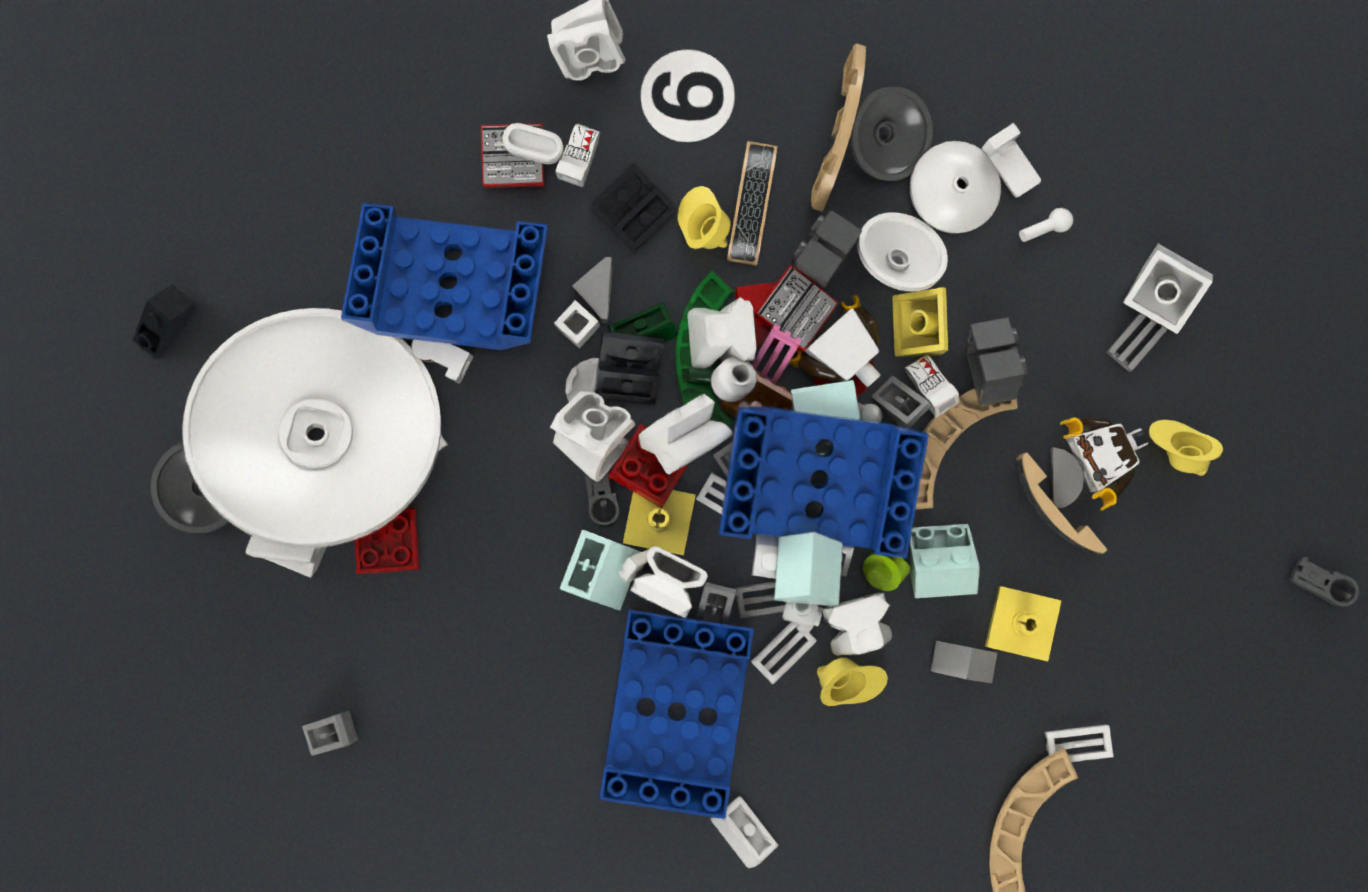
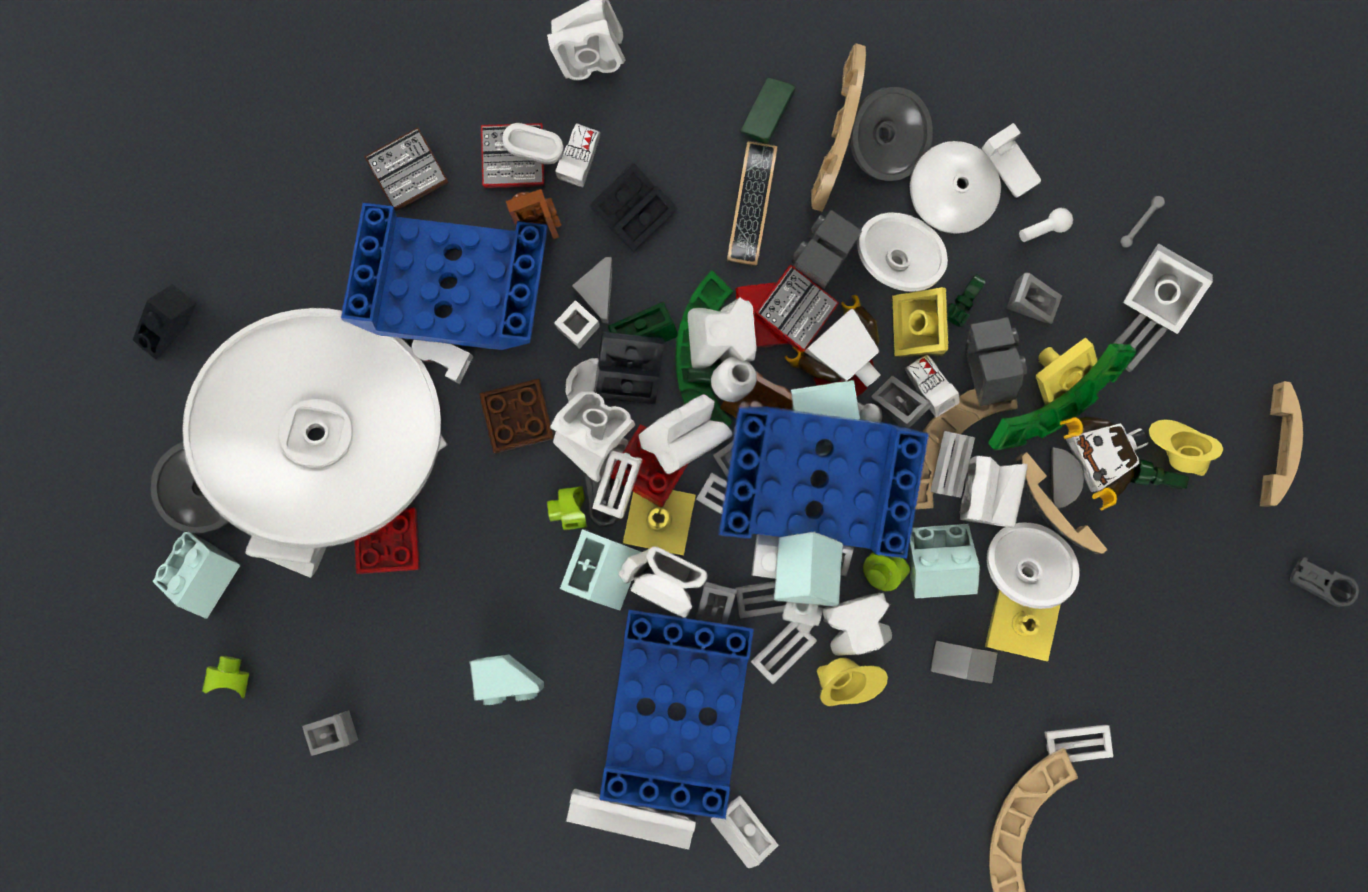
white sticker [641,50,735,142] -> none
light yellow piece [677,186,731,249] -> none
bright pink tile [751,324,802,385] -> none
none -> light aqua slope [153,532,240,619]
none -> lime piece [202,656,250,698]
none -> light grey tile [364,127,449,212]
none -> light aqua slope [470,654,544,705]
none -> reddish brown tile [479,378,554,454]
none -> dark orange bracket [506,189,561,239]
none -> lime piece [547,486,587,530]
none -> white fence [566,789,696,850]
none -> white tile [592,448,642,519]
none -> dark green slope [740,78,796,145]
none -> white tile [931,431,975,498]
none -> dark green piece [947,274,986,328]
none -> white piece [960,456,1028,528]
none -> white dish [987,522,1079,609]
none -> green tile [988,343,1137,450]
none -> light grey slope [1006,273,1062,324]
none -> light yellow tile [1035,338,1097,406]
none -> light grey hinge [1120,196,1165,247]
none -> dark green piece [1130,459,1189,489]
none -> tan slope [1260,381,1303,507]

